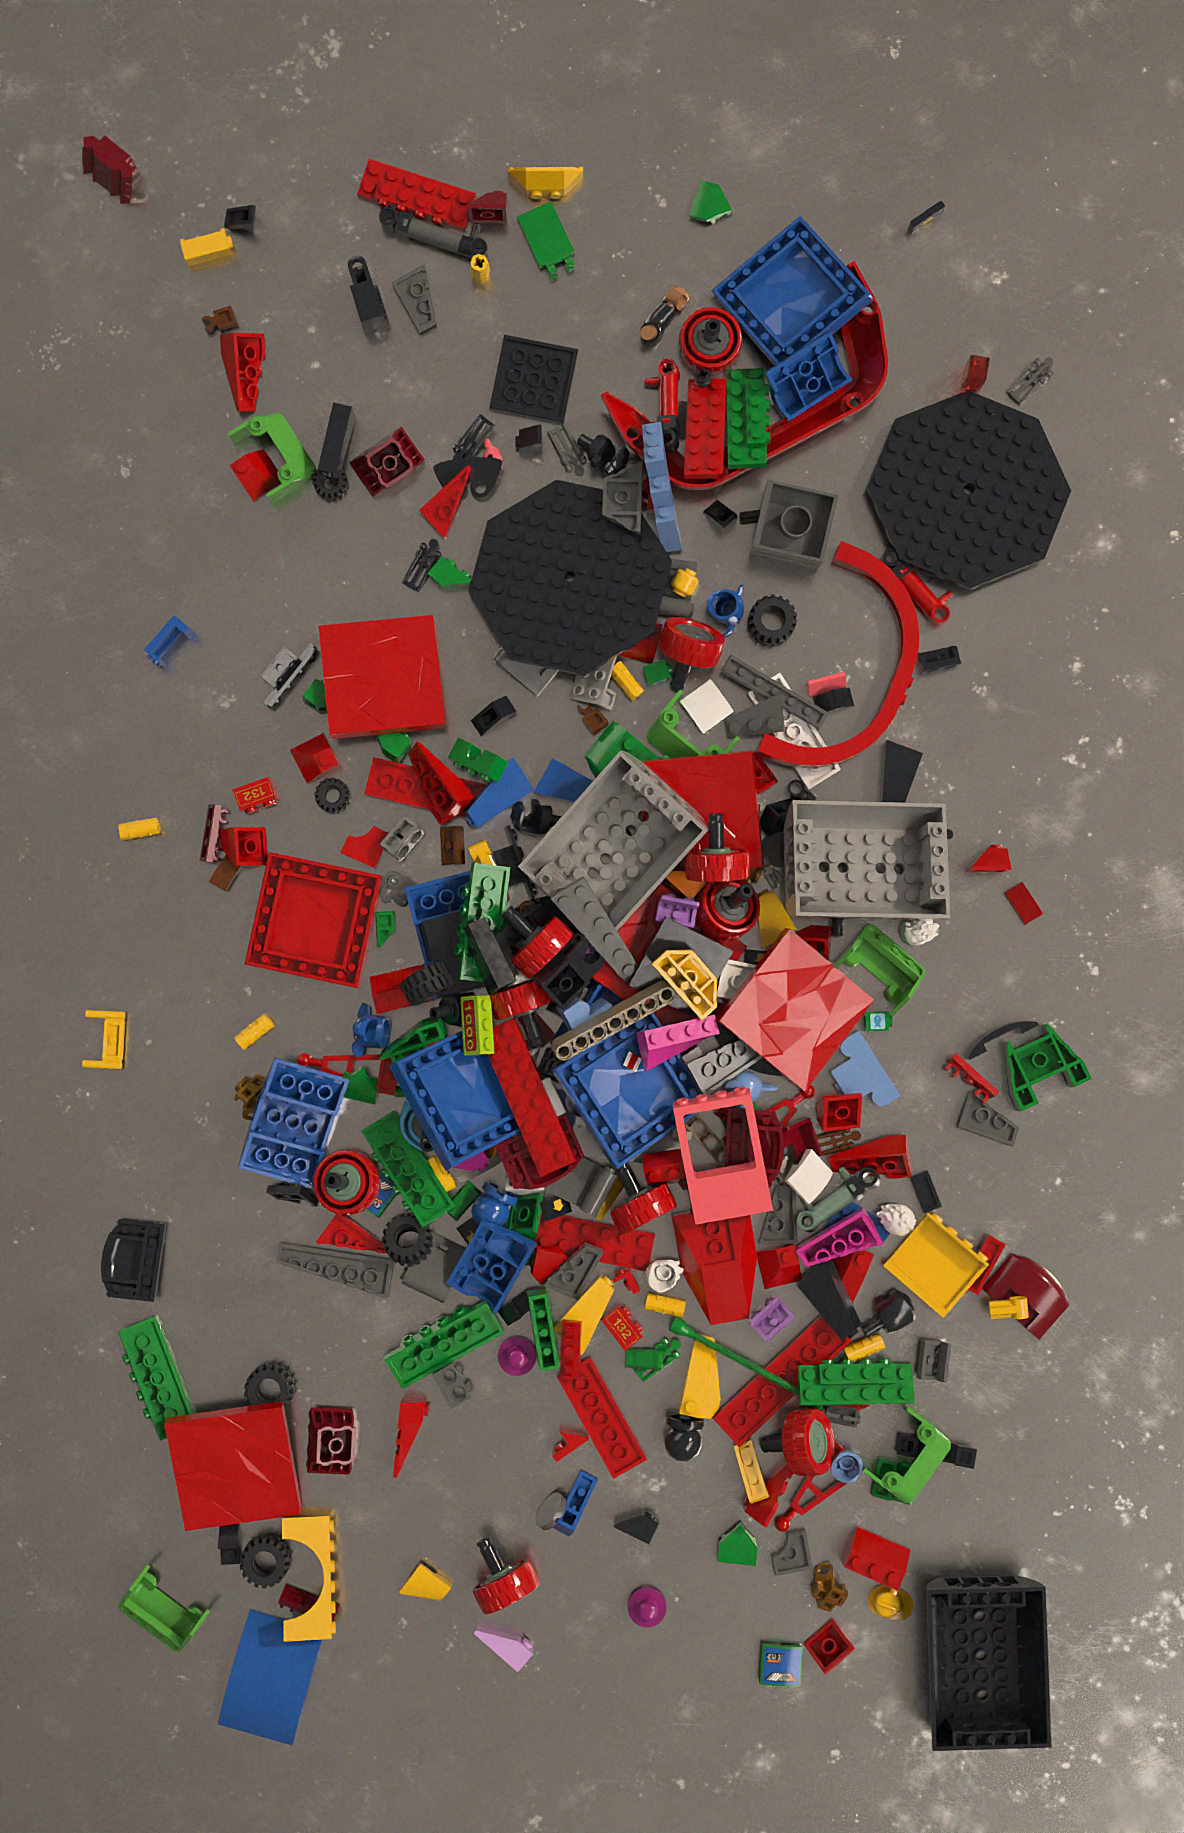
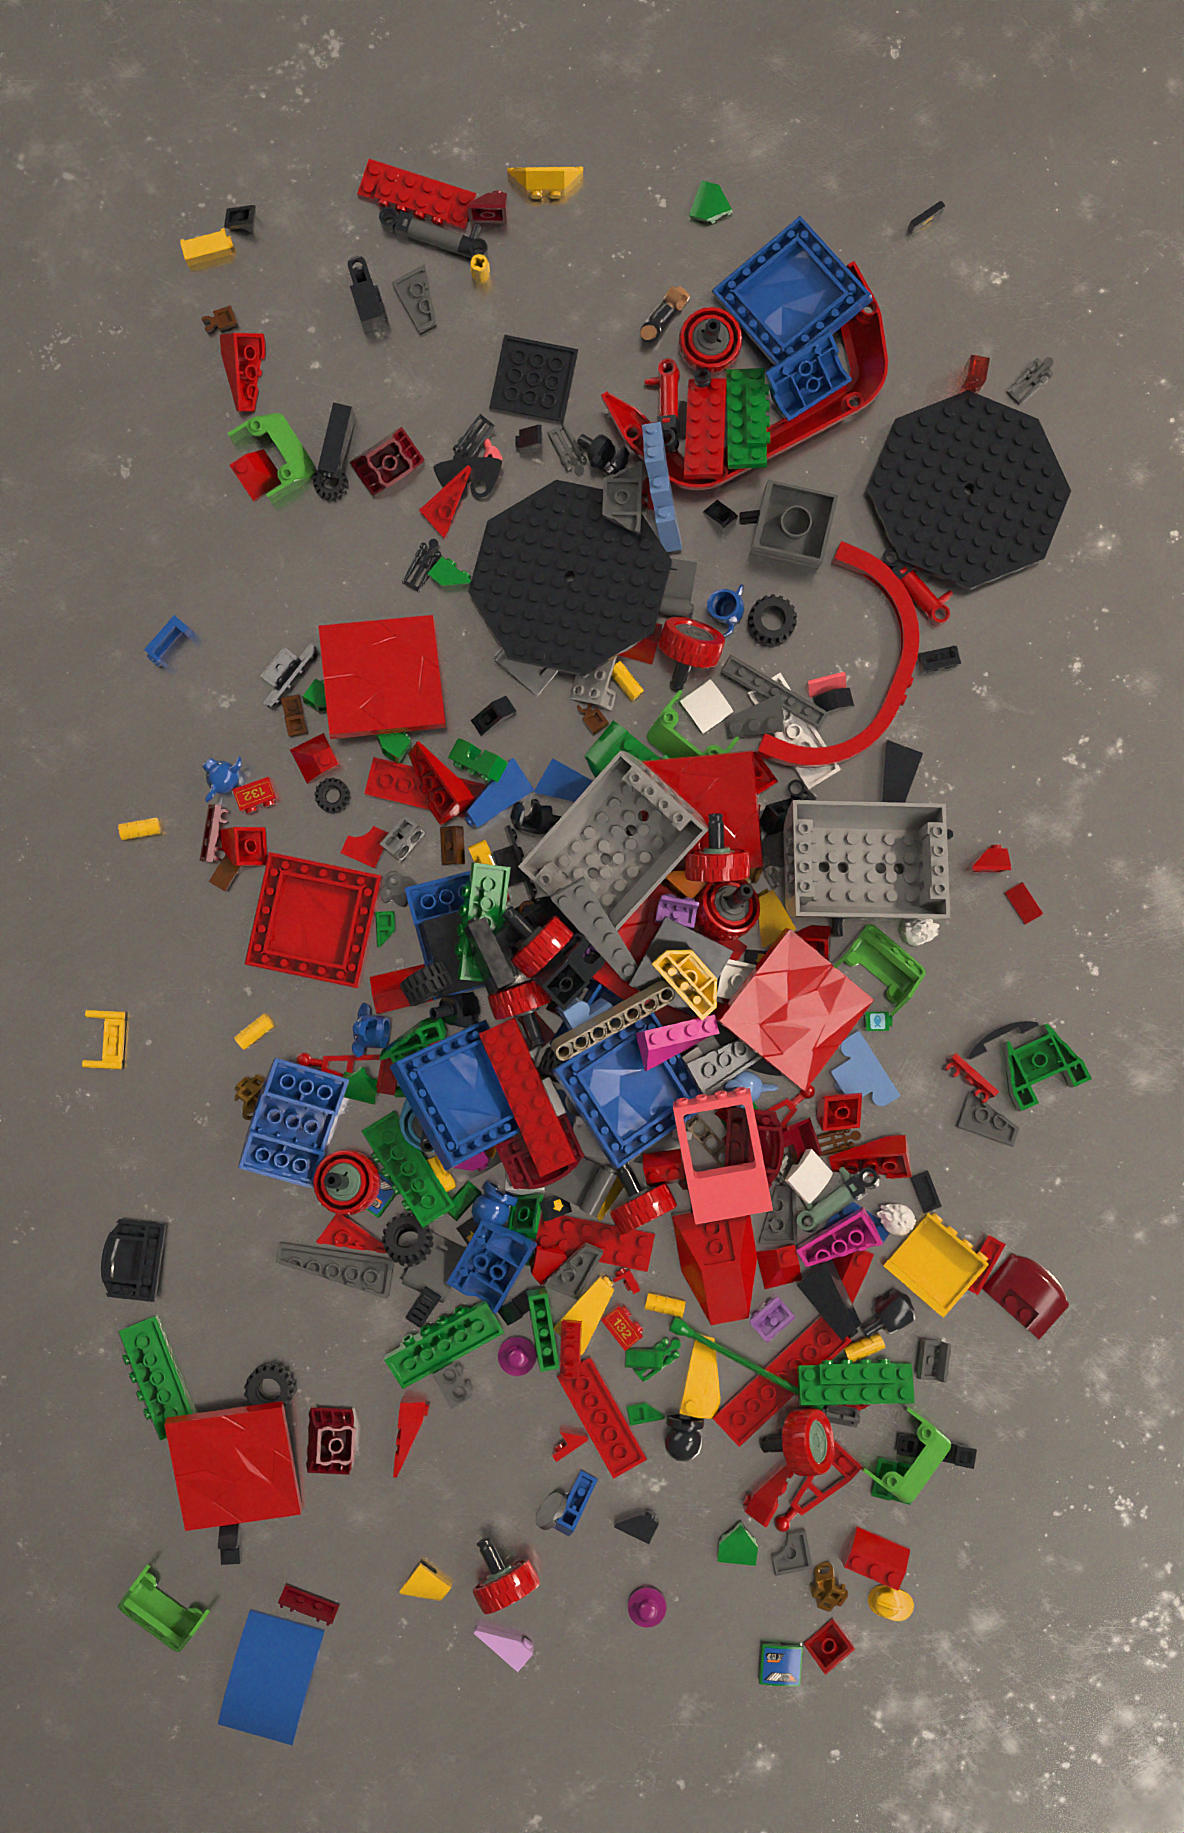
dark red slope [81,135,138,204] -> none
black tyre [240,1534,291,1588] -> none
black wing [266,1183,319,1207] -> none
yellow arch [282,1516,336,1641] -> none
lime brick [461,995,494,1056] -> none
green tile [517,201,575,279] -> none
sticker [623,1051,642,1072] -> none
green brick [642,659,673,687] -> none
white hair [644,1260,684,1292] -> none
yellow head [670,568,699,598] -> none
yellow plate [733,1440,769,1503] -> none
medium blue helmet [832,1450,863,1483] -> none
black slope [926,1575,1052,1751] -> none
yellow piece [988,1296,1029,1319] -> none
none -> blue piece [202,756,242,802]
none -> reddish brown slope [281,694,307,736]
none -> black slope [405,1286,442,1328]
none -> green tile [626,1402,665,1426]

